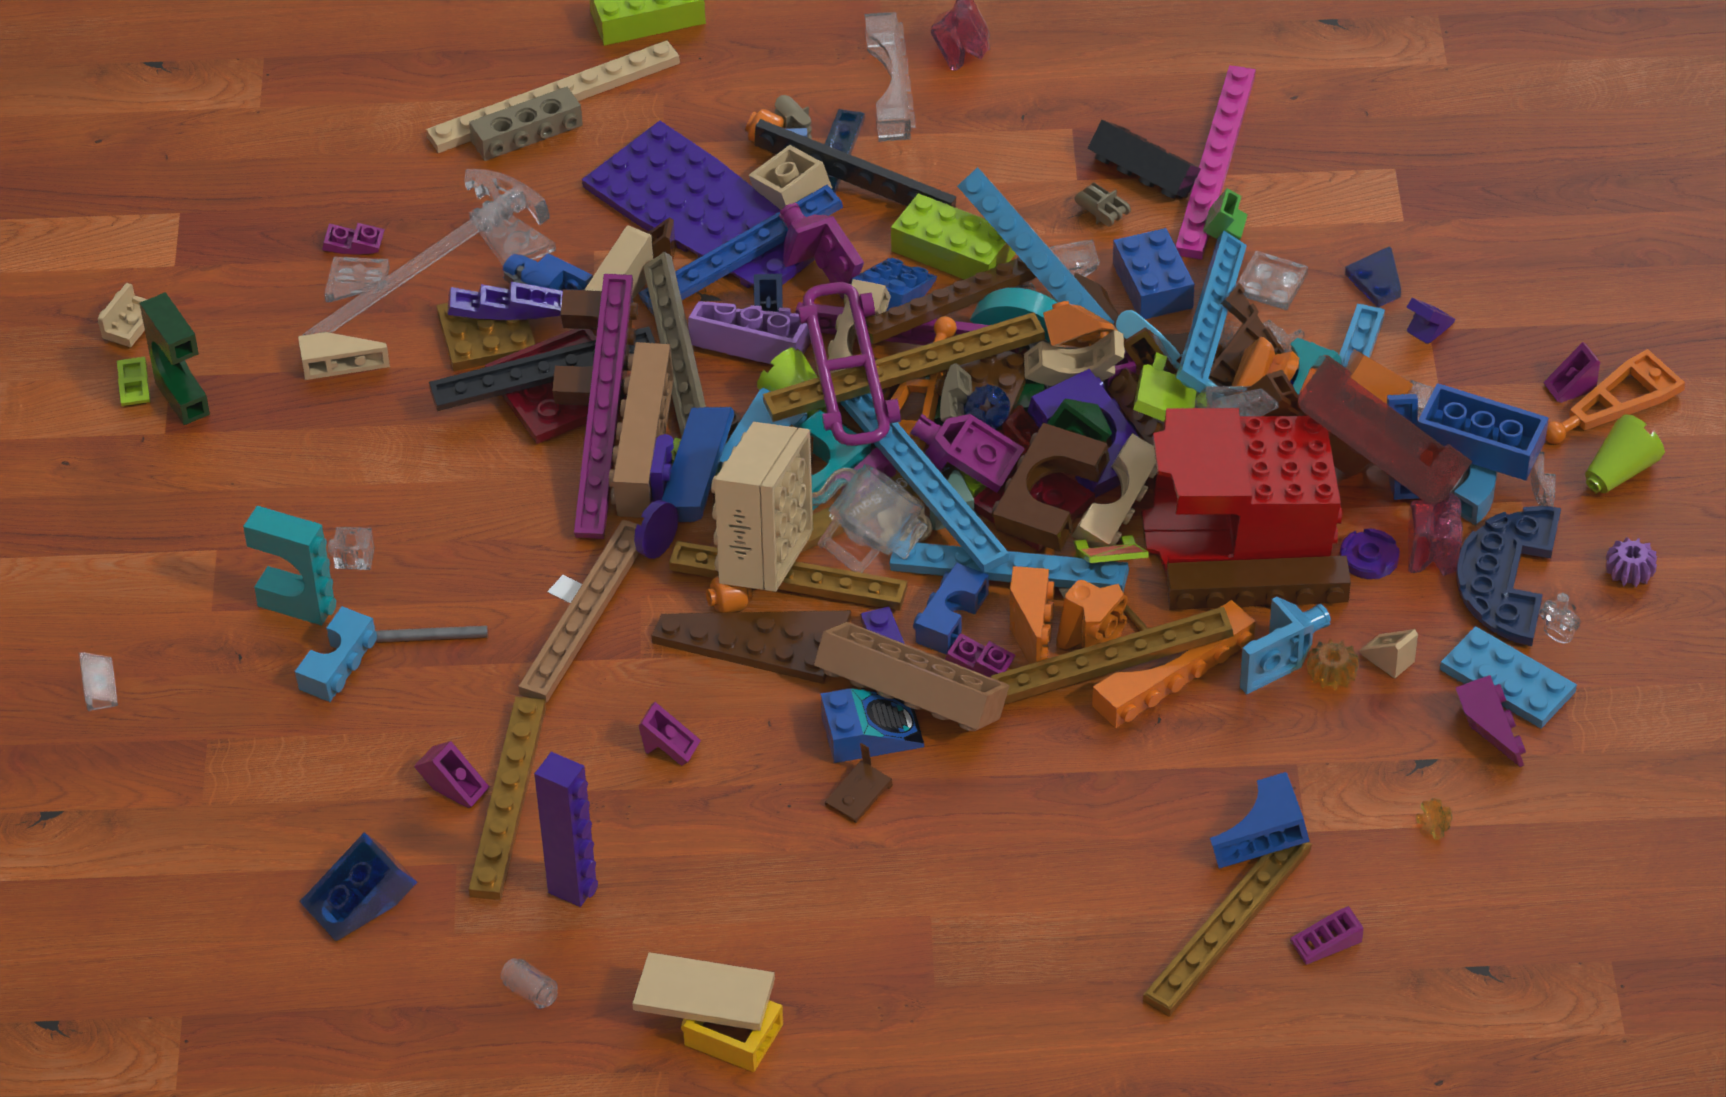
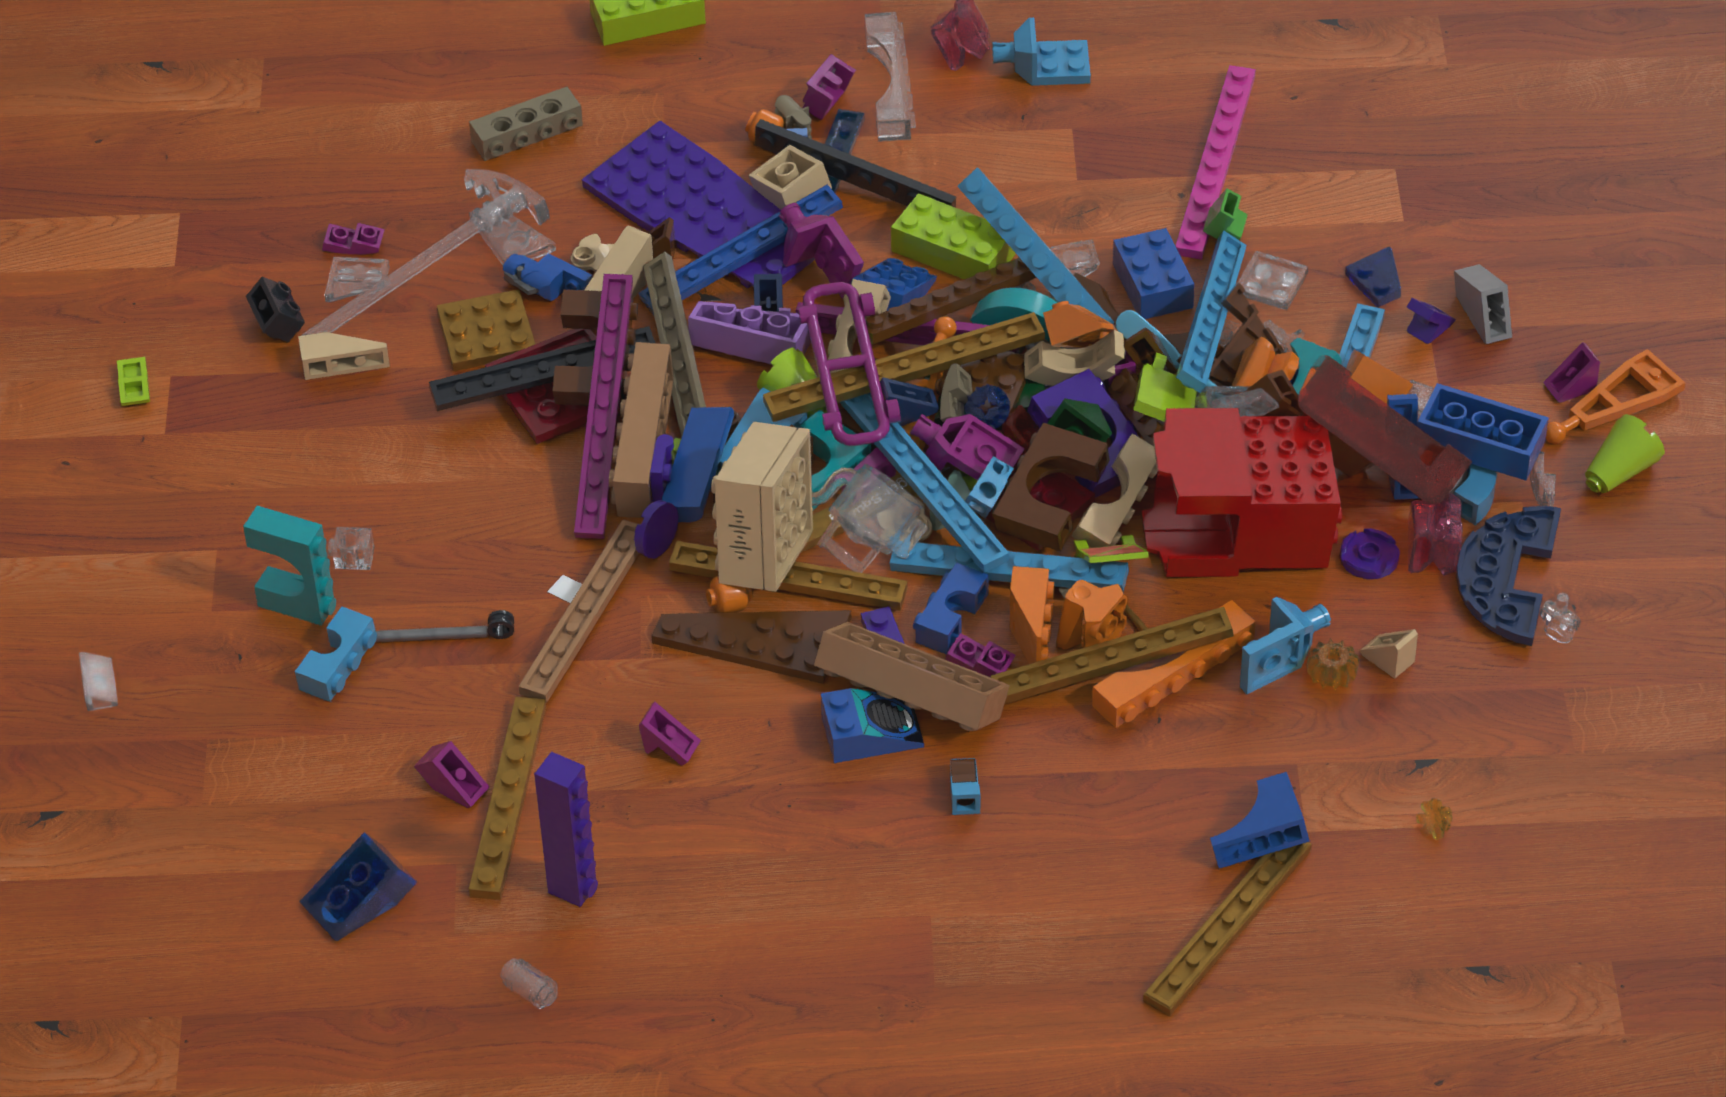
tan bracket [98,283,147,347] -> none
dark green arch [139,292,210,425] -> none
tan plate [426,40,680,153] -> none
dark purple slope [448,281,563,320] -> none
tan tile [632,952,775,1031] -> none
yellow window [681,1000,783,1072] -> none
reddish brown piece [825,743,893,823] -> none
dark tan arm [1074,182,1131,227] -> none
black wedge [1087,119,1201,199] -> none
reddish brown brick [1166,556,1351,610] -> none
magenta slope [1290,906,1363,965] -> none
dark azure plate [1440,626,1577,729] -> none
magenta slope [1455,675,1526,767] -> none
medium lavender gear [1606,537,1657,587] -> none
none -> black brick [246,276,305,342]
none -> black bush [487,610,515,639]
none -> tan plate [571,234,614,272]
none -> magenta window [802,54,856,120]
none -> dark blue slope [880,377,939,427]
none -> dark azure leg [950,758,981,815]
none -> dark azure leg [965,456,1013,518]
none -> dark azure plate [992,17,1091,86]
none -> light grey slope [1454,264,1512,344]

